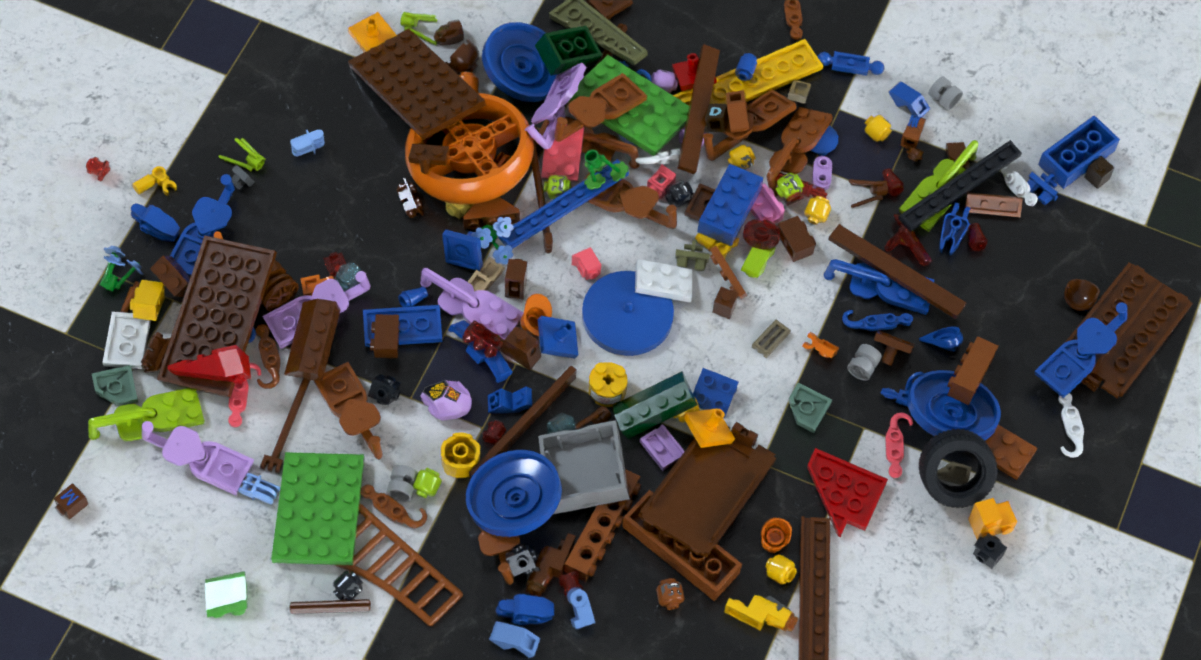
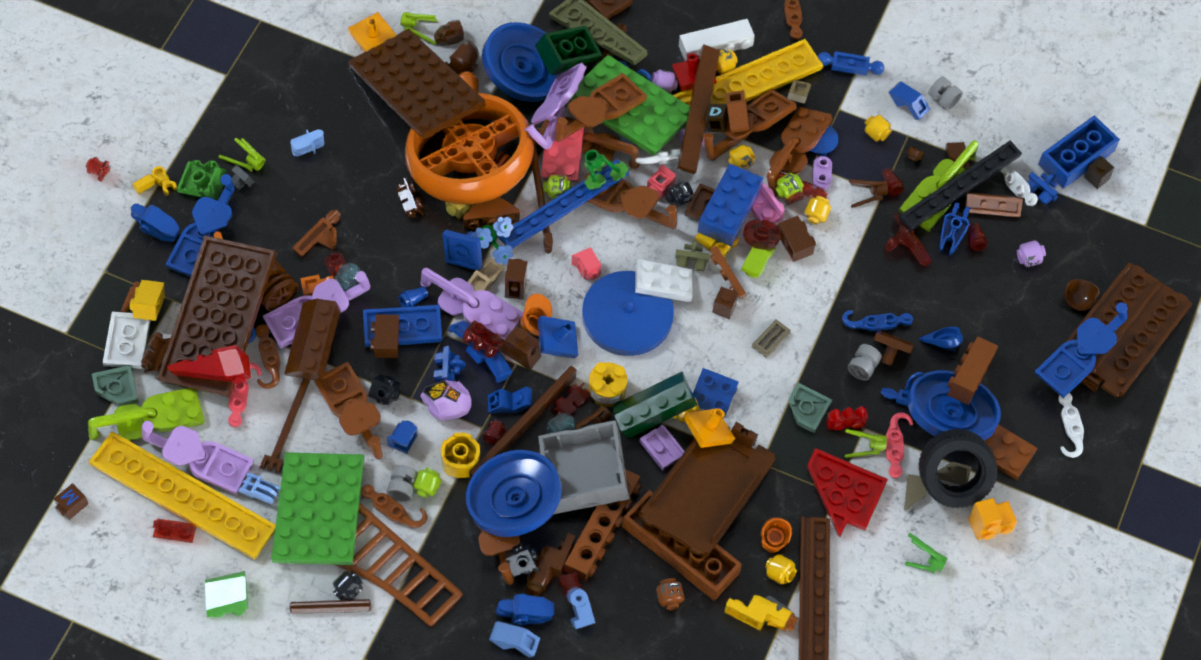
plant [99,246,144,292] -> none
reddish brown brick [150,255,191,297] -> none
reddish brown plate [408,144,450,174] -> none
blue brick [735,53,757,81] -> none
orange plate [802,332,839,358] -> none
blue plate [824,259,934,315] -> none
reddish brown tile [828,224,967,319] -> none
dark orange leg [900,115,926,149] -> none
black brick [973,533,1007,569] -> none
none -> yellow plate [88,431,276,560]
none -> clear red hinge [153,518,196,543]
none -> bright green slope [177,160,227,200]
none -> dark orange piece [292,210,341,257]
none -> blue window [387,420,418,454]
none -> blue hips [433,346,466,382]
none -> clear red hinge [551,383,590,419]
none -> white brick [679,19,754,61]
none -> yellow head [716,48,738,75]
none -> red plate [826,406,868,431]
none -> lime plant [845,429,887,458]
none -> dark tan tile [904,474,926,510]
none -> bright green plant [905,533,948,573]
none -> lavender head [1017,241,1046,267]

